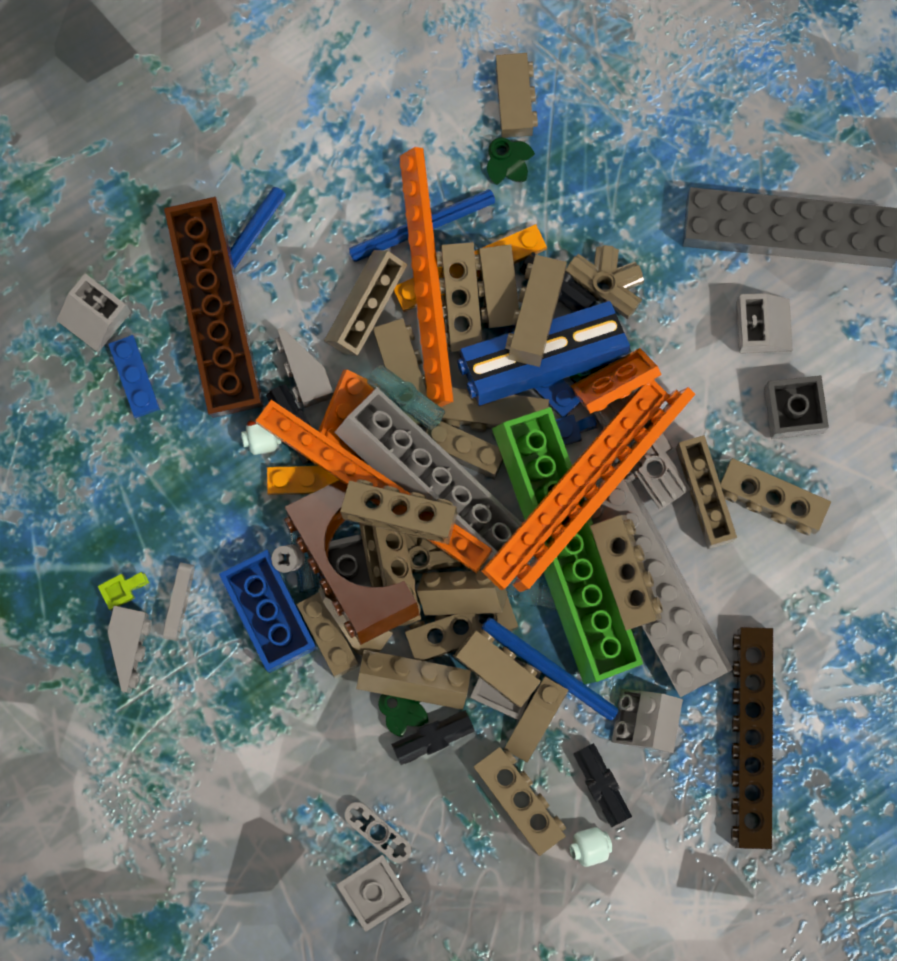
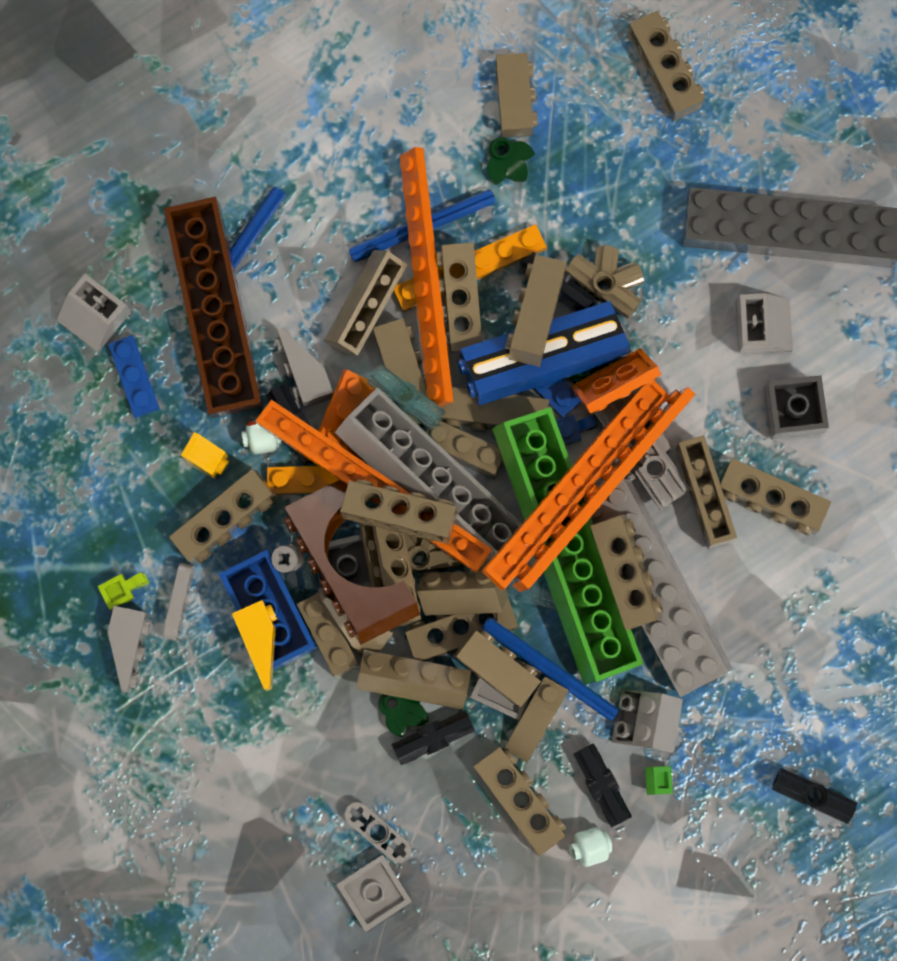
dark tan brick [475,245,519,328] -> none
dark brown brick [731,627,773,849] -> none
none -> dark tan brick [169,469,277,563]
none -> yellow slope [181,432,229,479]
none -> yellow slope [232,600,277,691]
none -> dark tan brick [628,10,705,122]
none -> bright green plate [645,766,673,795]
none -> black piece [771,768,858,824]

